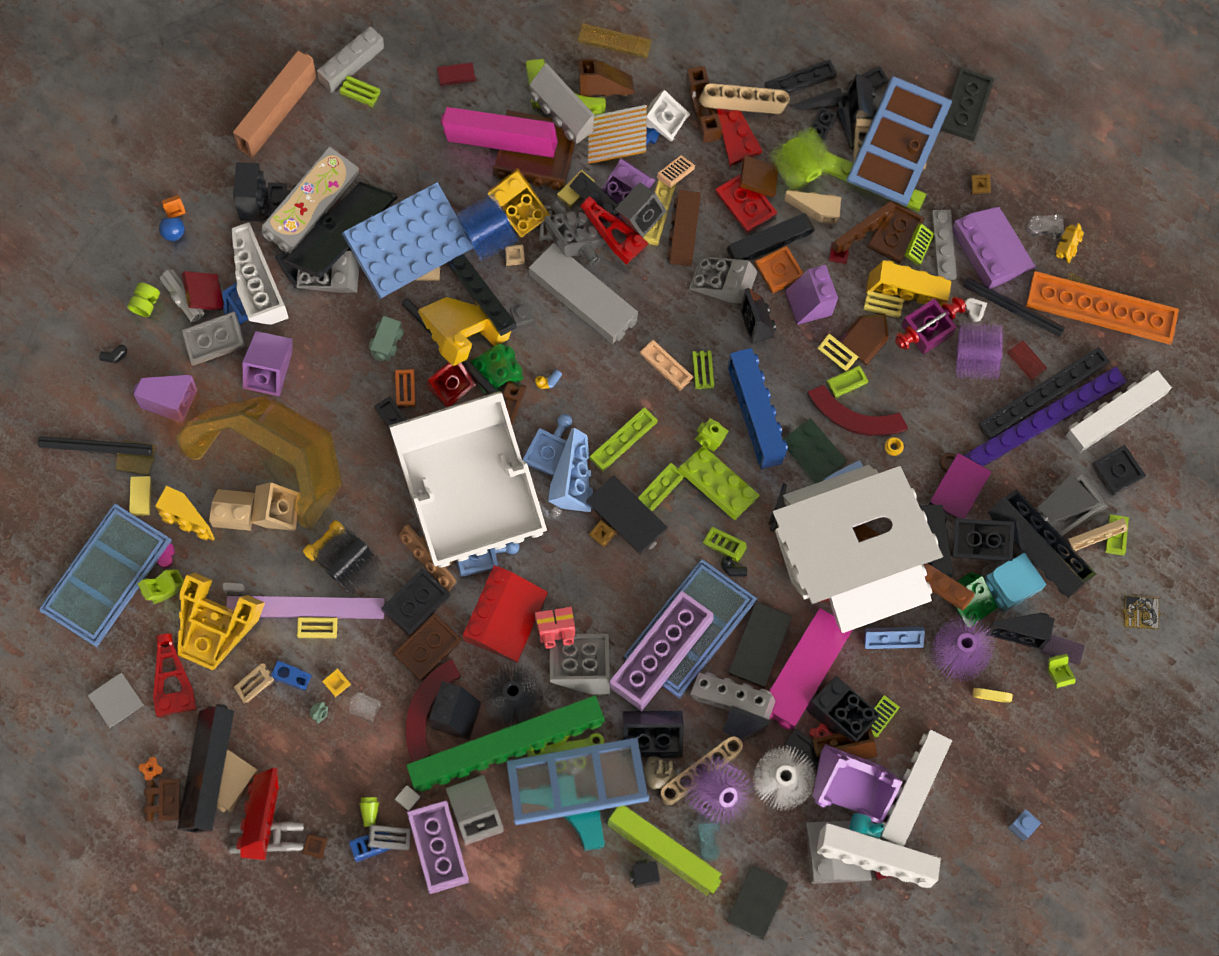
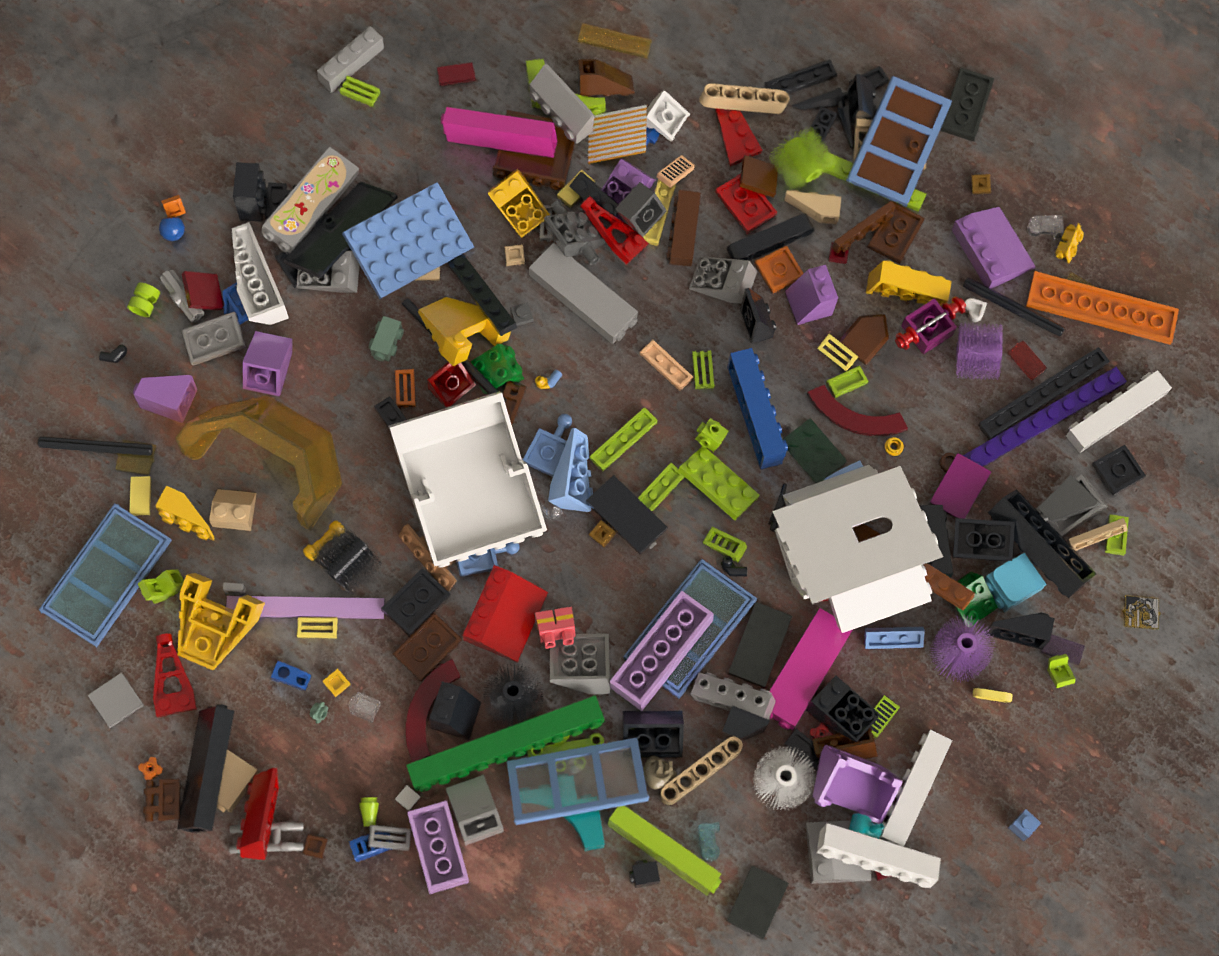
dark pink tile [150,543,175,569] -> none
nougat brick [233,51,316,158] -> none
tan tile [234,664,274,703] -> none
tan slope [251,482,301,531] -> none
blue piece [457,193,518,262] -> none
medium lavender piece [681,755,754,826] -> none
reddish brown arch [686,66,722,143] -> none
light yellow tile [863,291,904,318] -> none
lime tile [904,224,934,265] -> none
light grey plate [931,210,957,280] -> none

